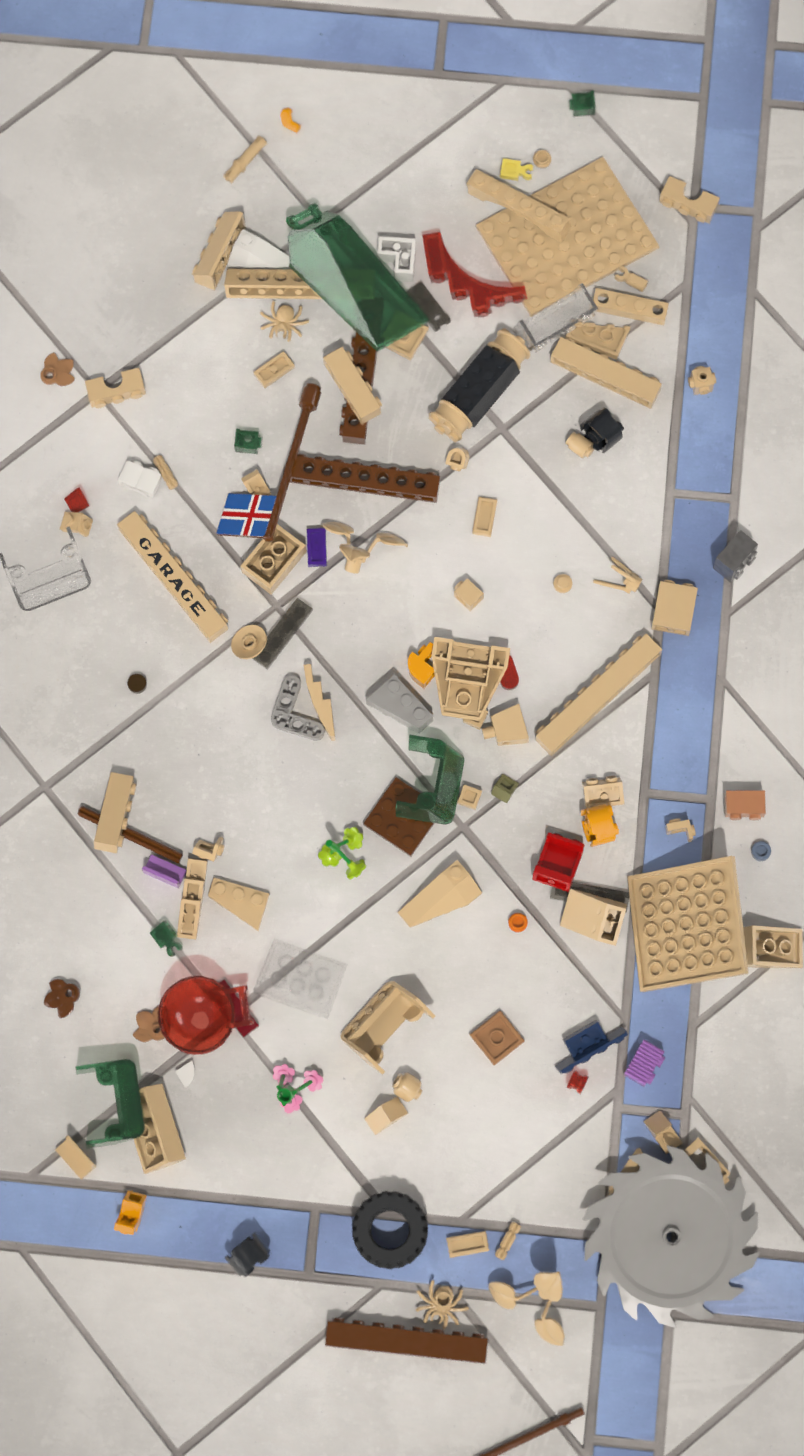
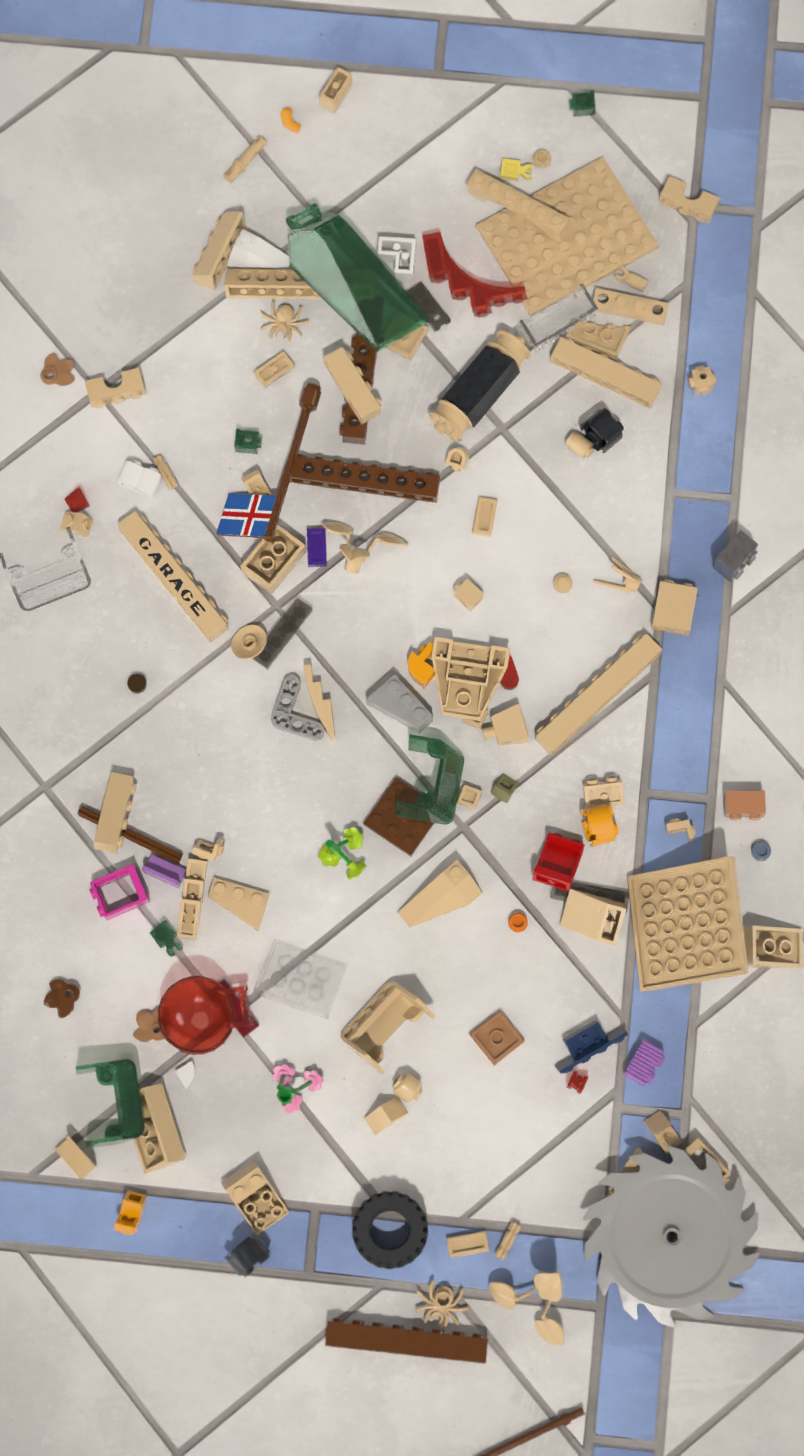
none -> dark pink window [89,864,150,921]
none -> tan slope [221,1160,290,1235]
none -> tan brick [319,67,353,113]

